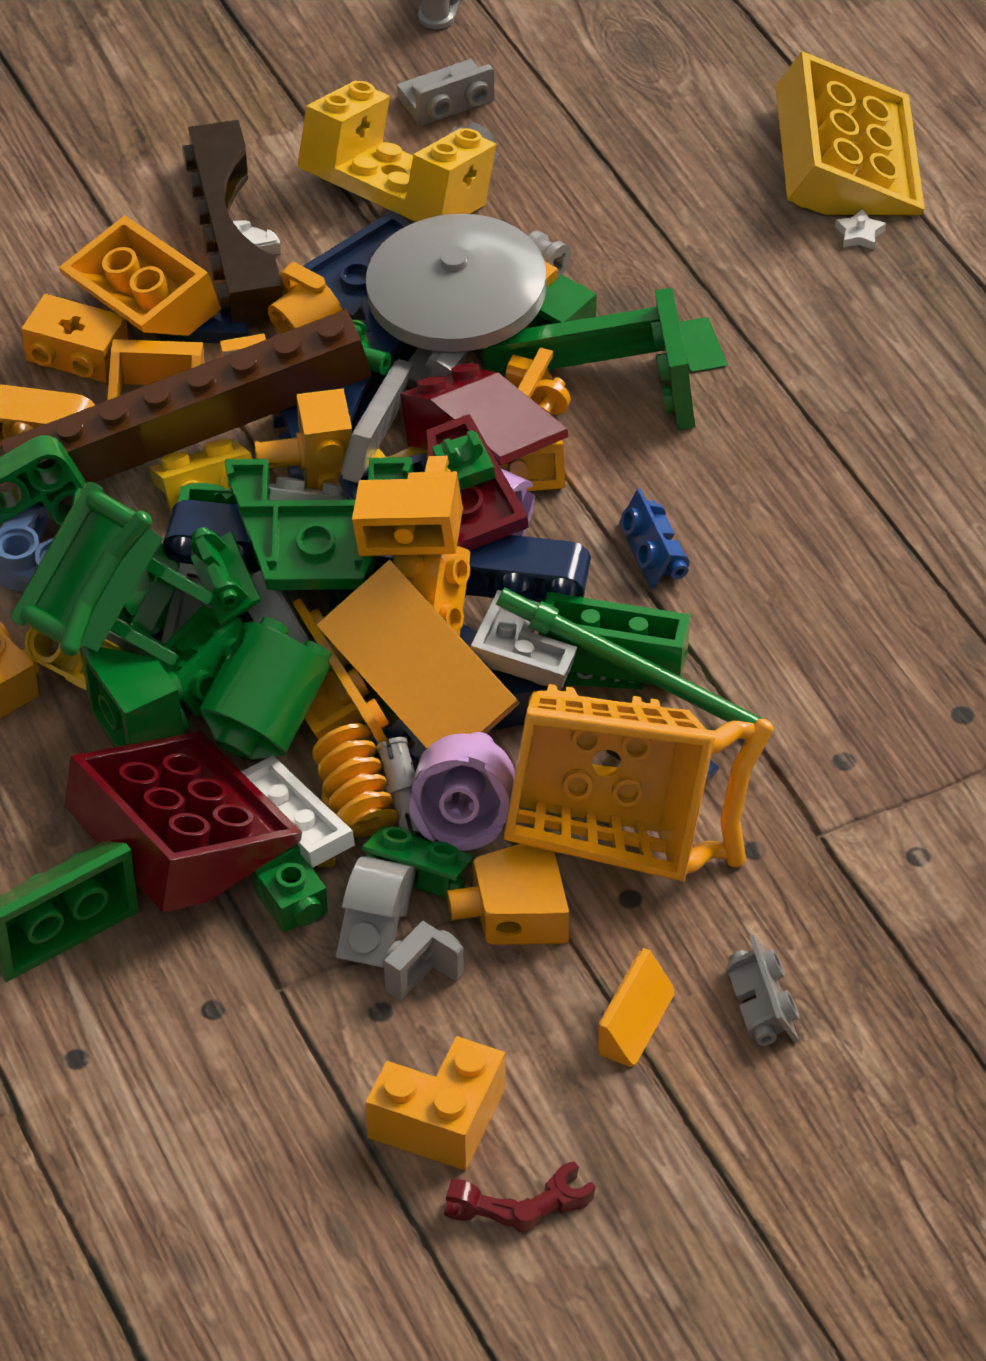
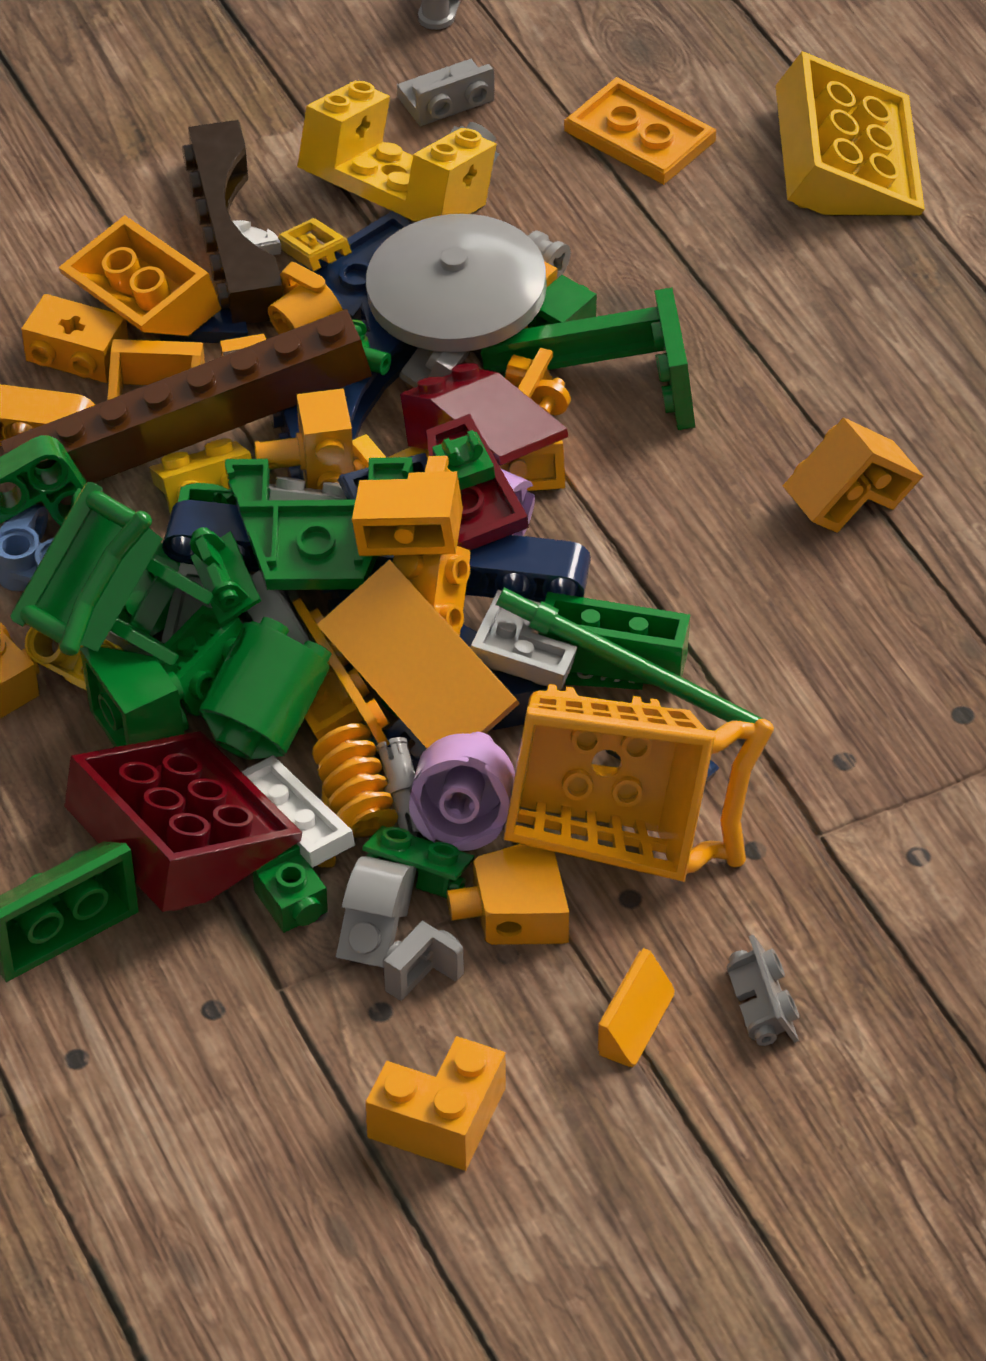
light grey tile [341,359,413,483] -> none
dark red piece [444,1162,596,1232] -> none
blue hinge [619,489,690,588] -> none
green sticker [679,317,728,372] -> none
white piece [835,209,886,250] -> none
none -> yellow tile [277,218,352,271]
none -> light orange tile [564,77,716,185]
none -> light orange brick [783,417,924,533]

